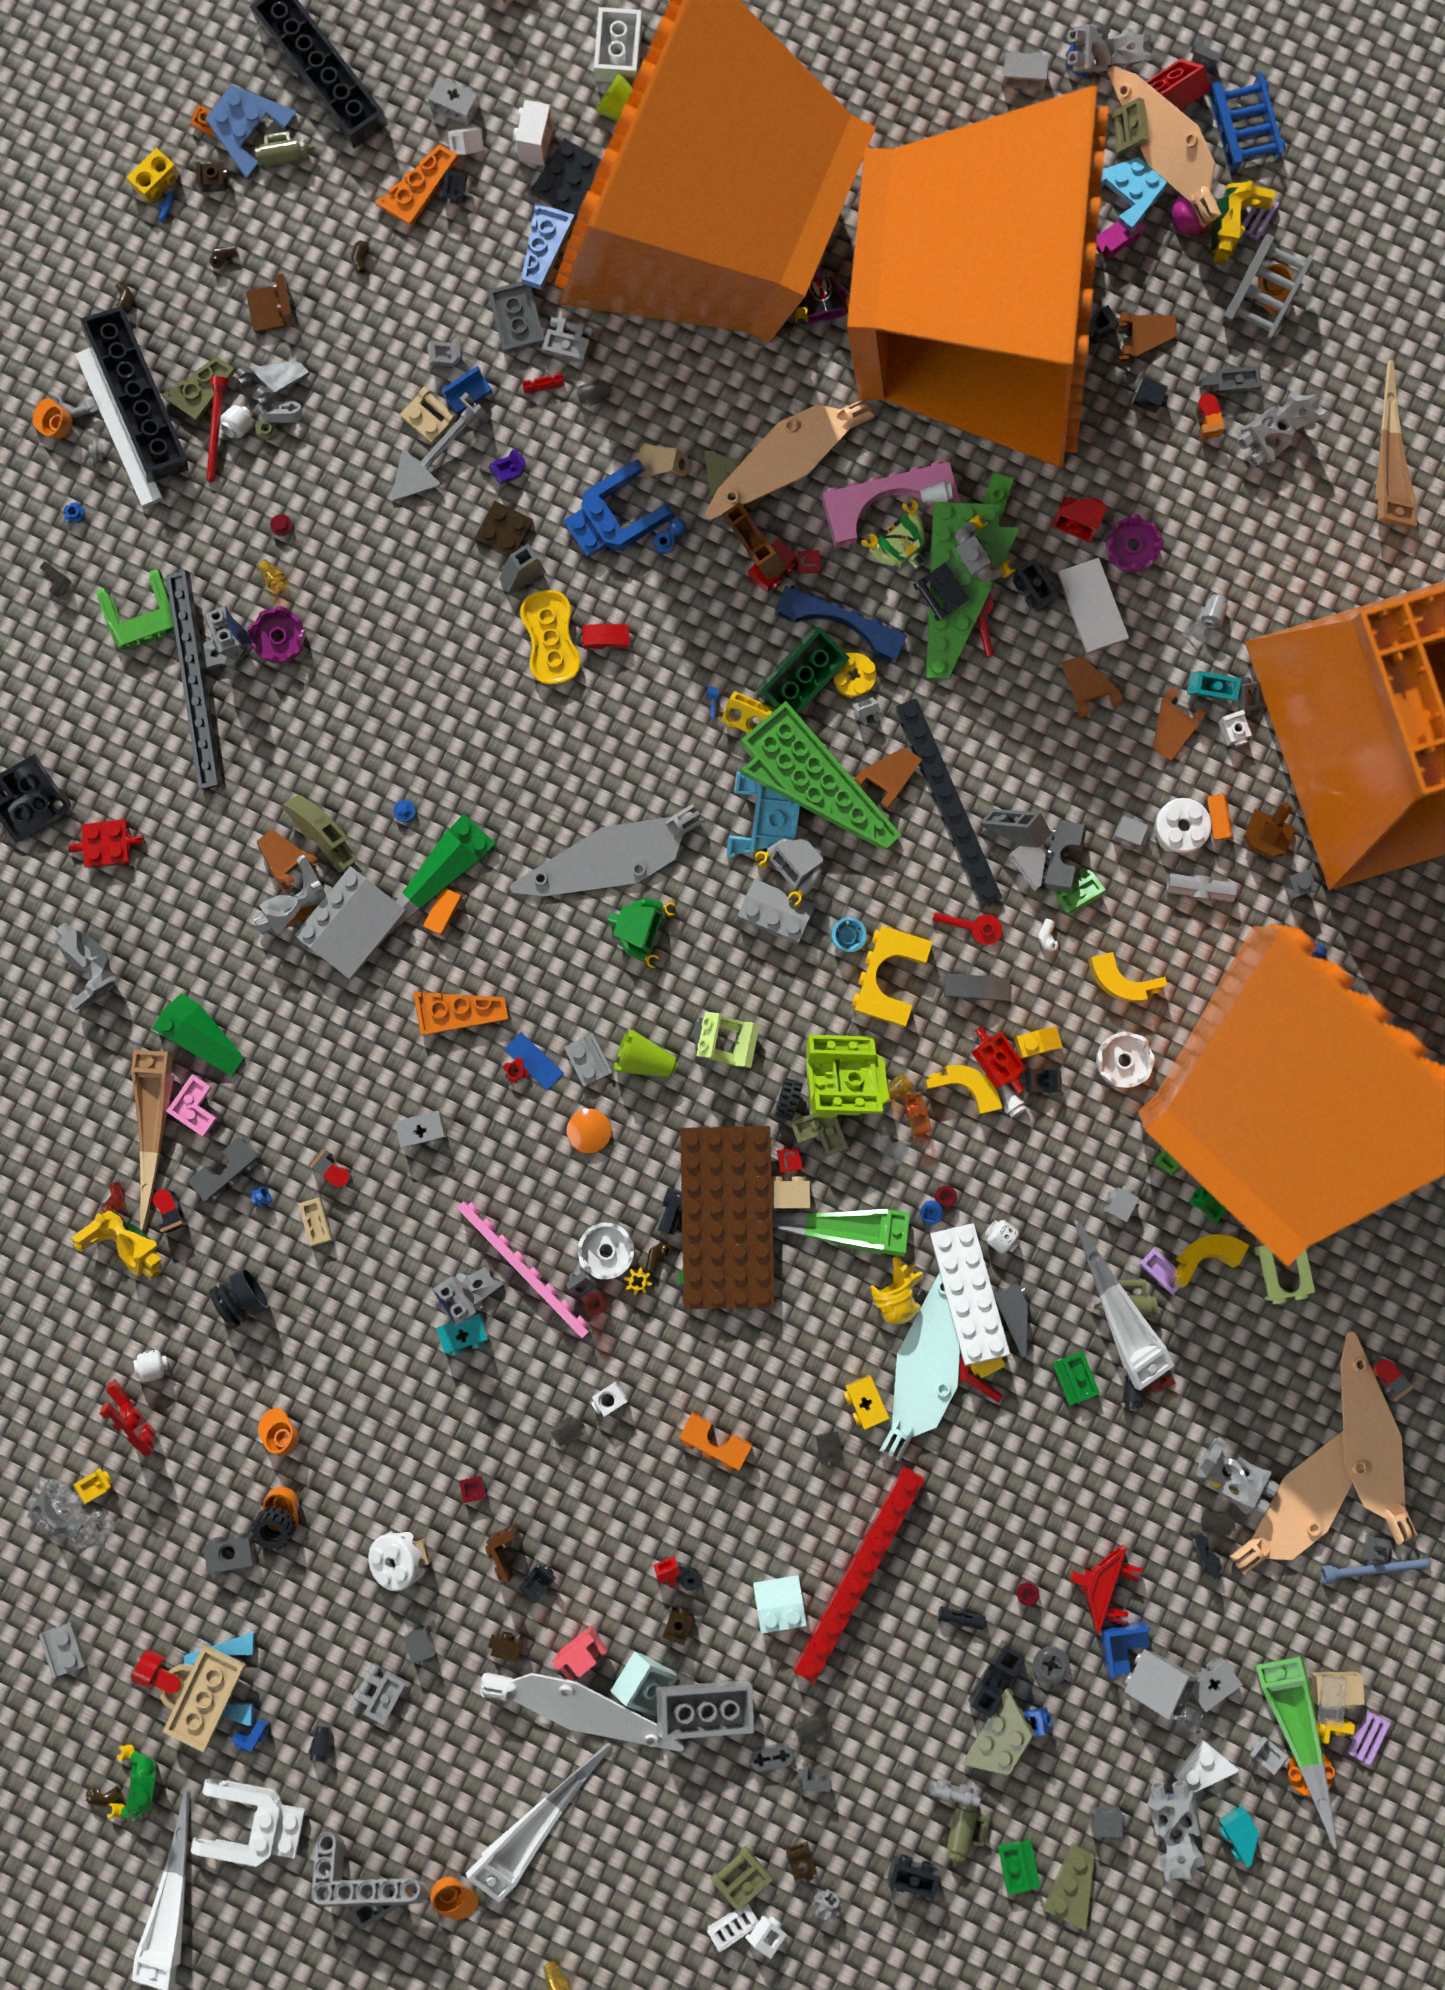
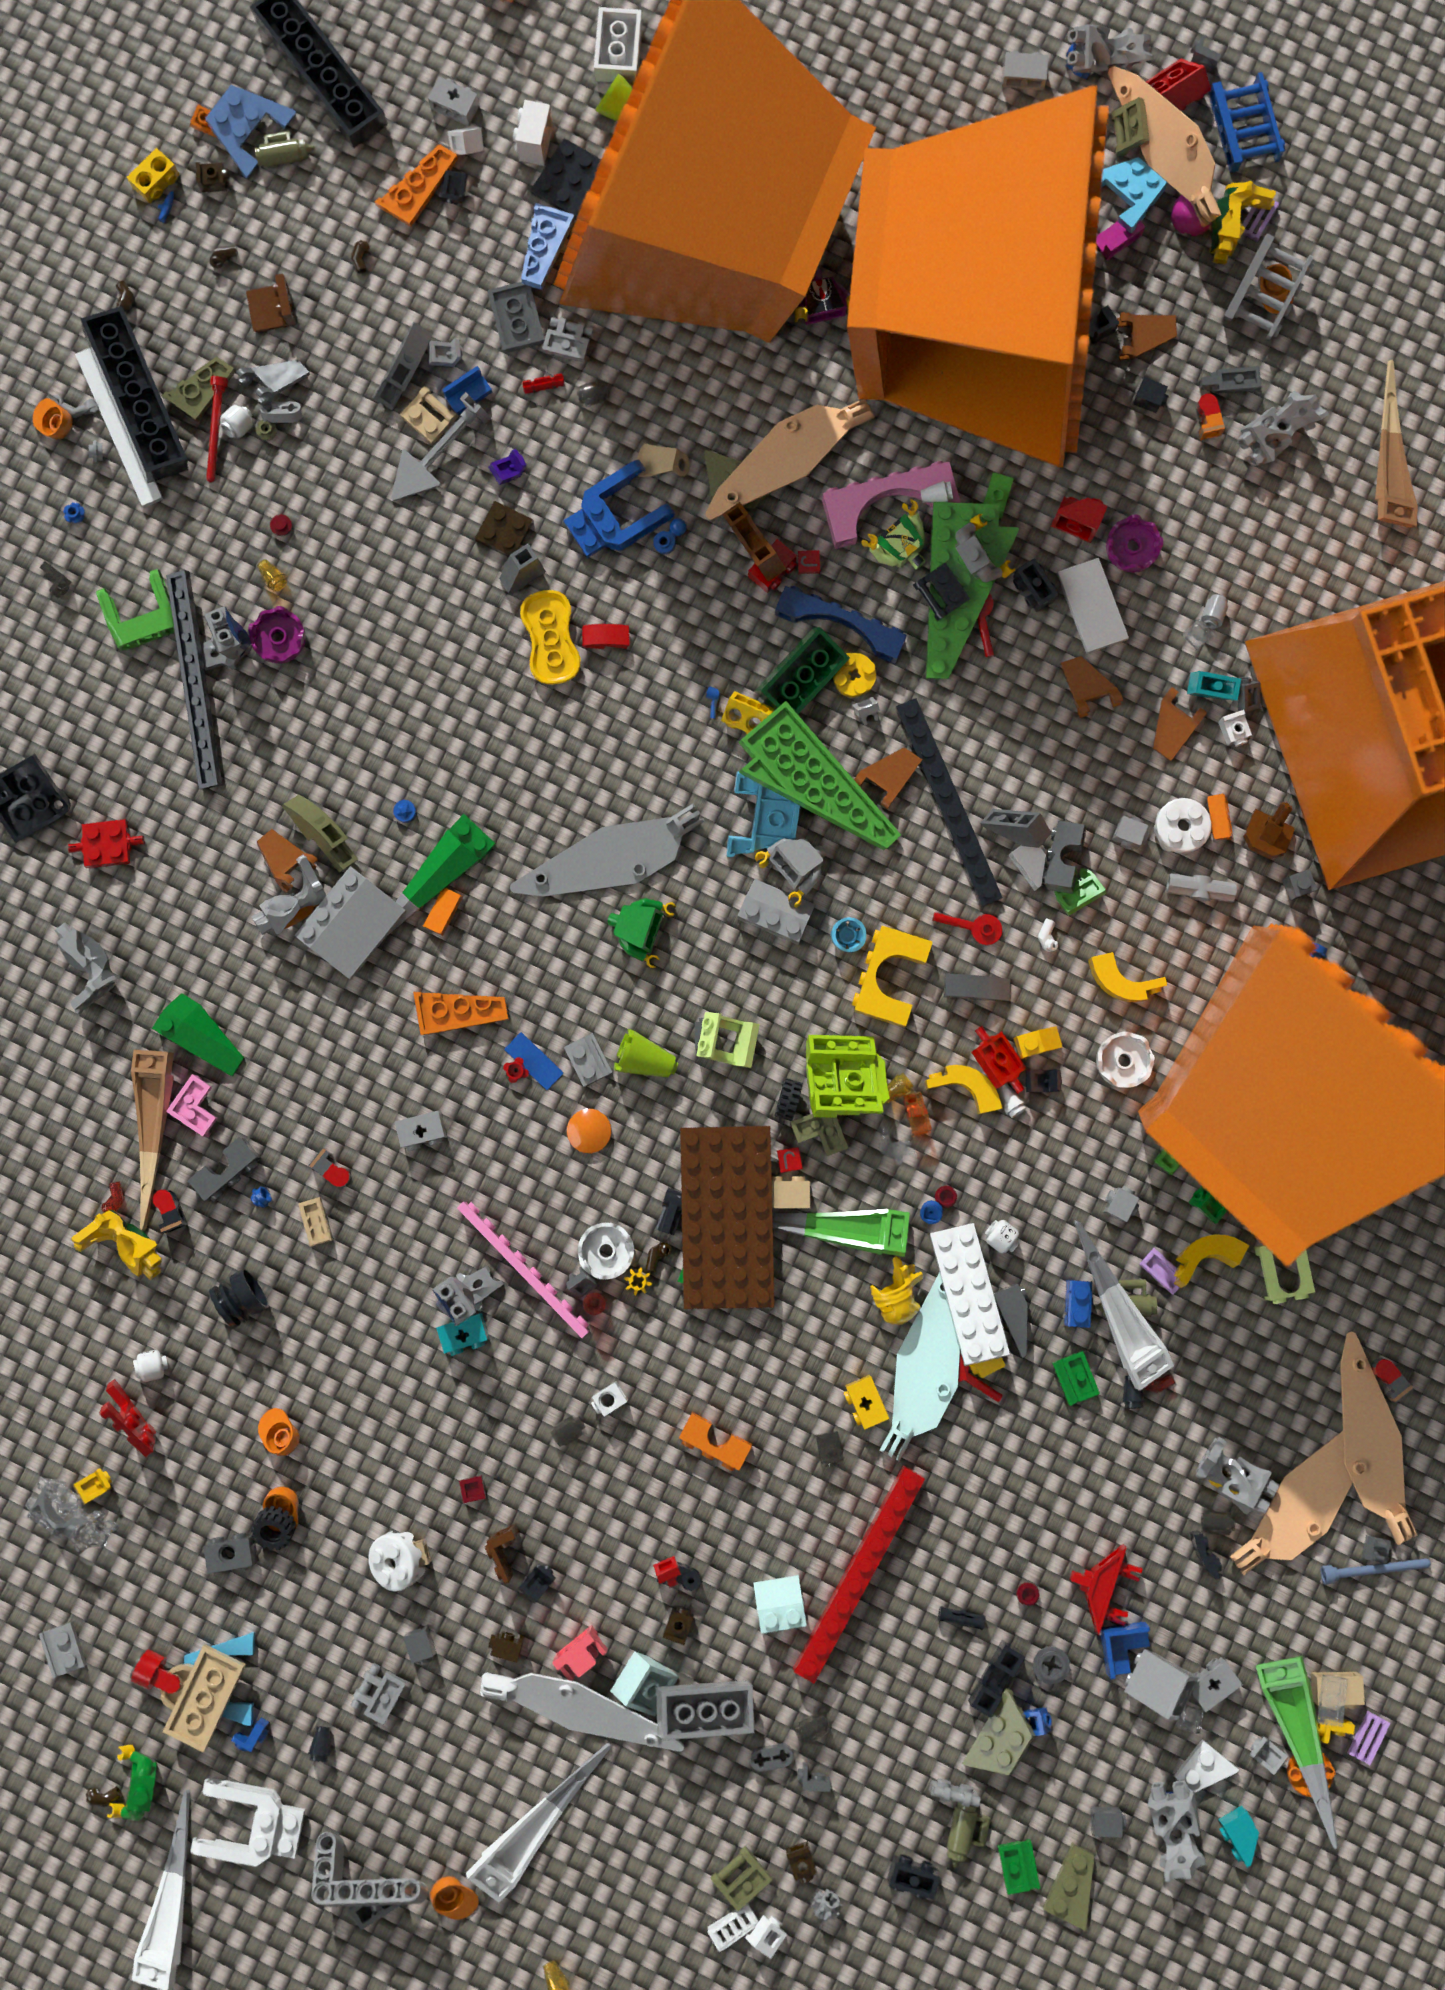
none -> dark grey slope [372,322,432,410]
none -> blue brick [1064,1280,1092,1328]

